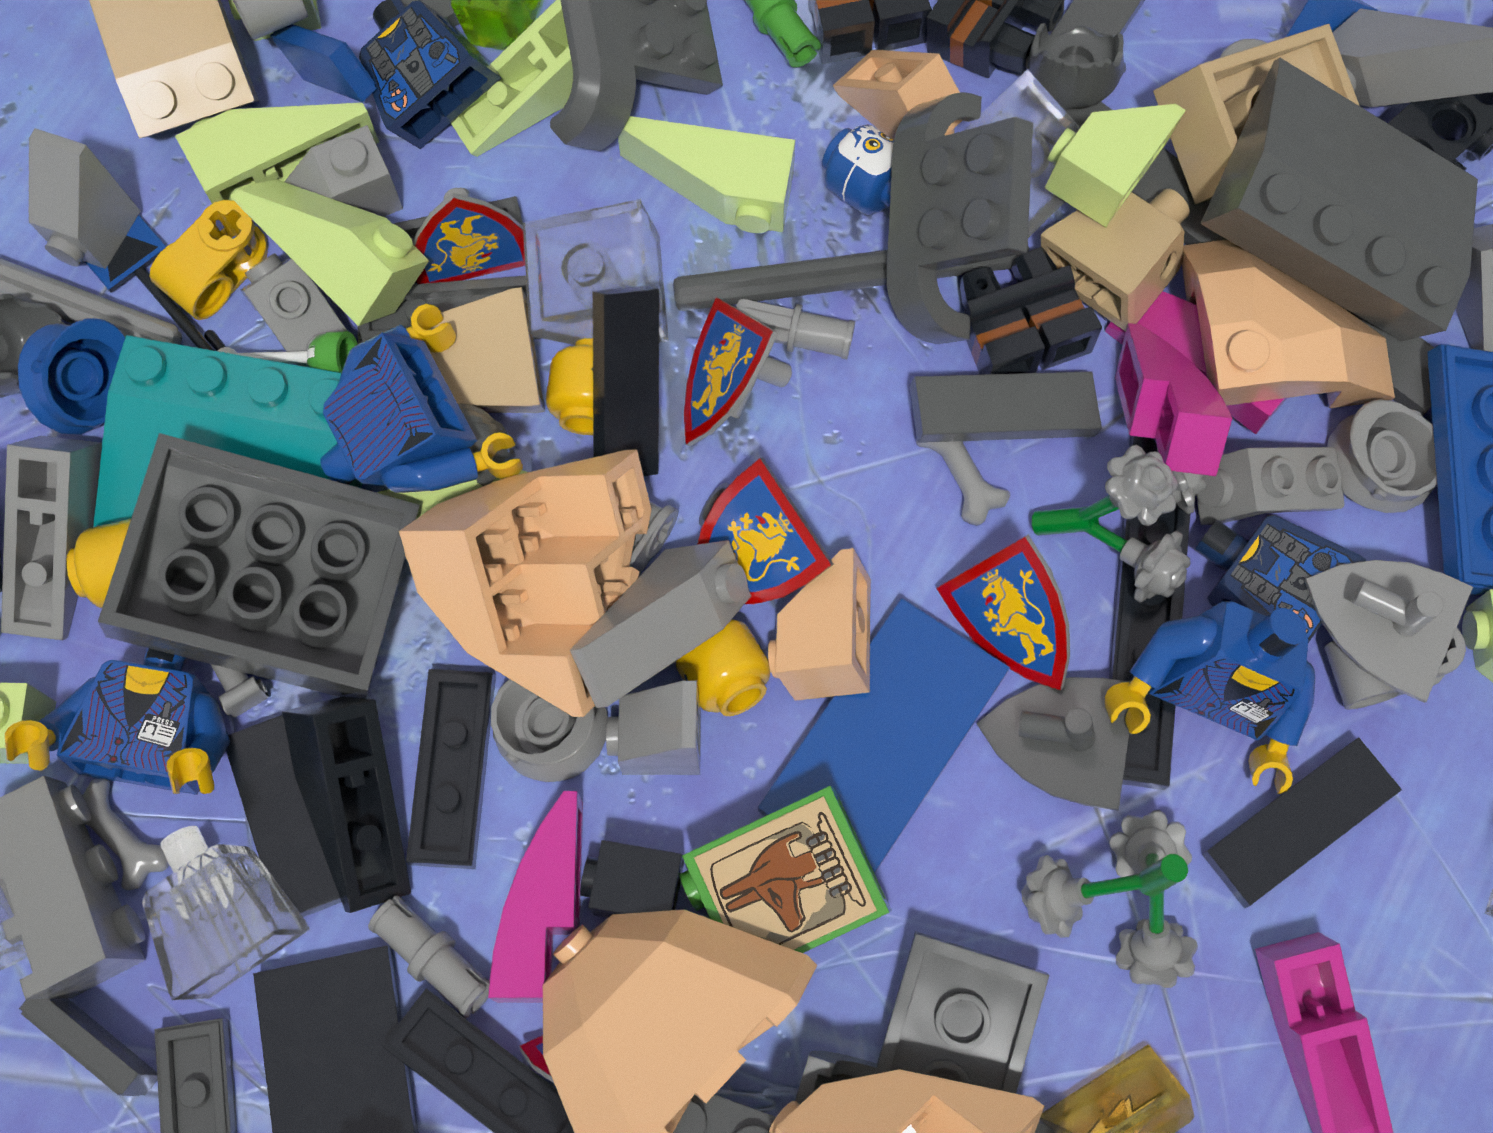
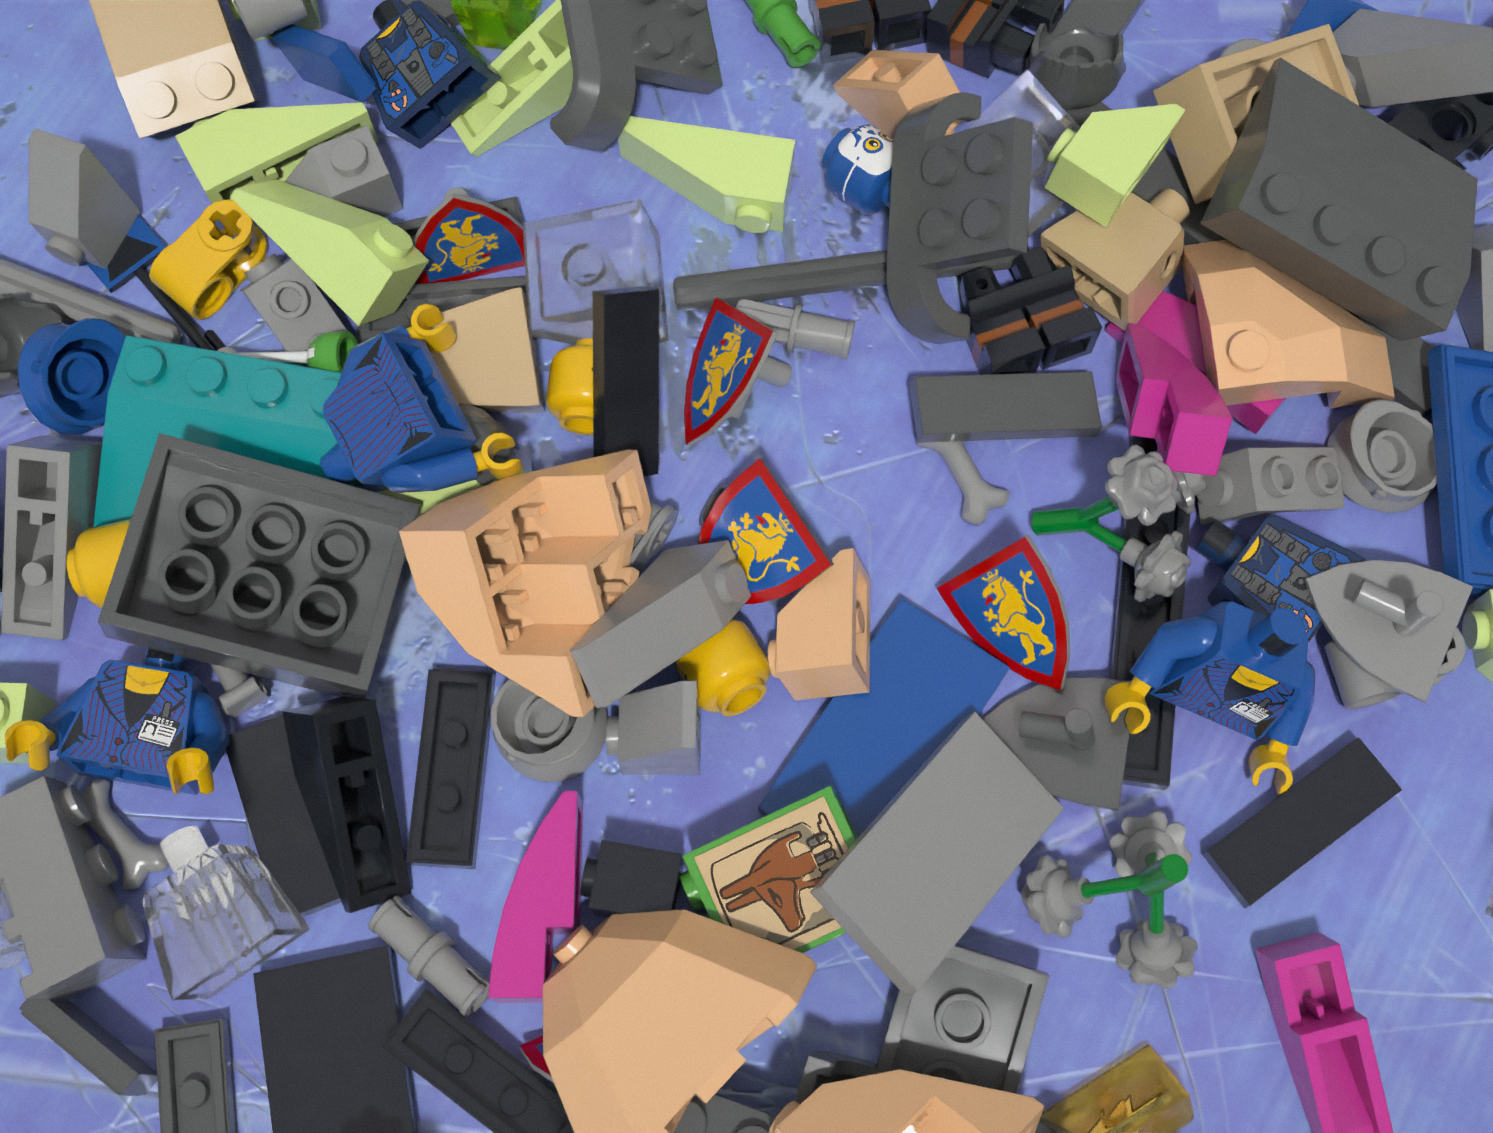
none -> light grey tile [810,712,1064,996]

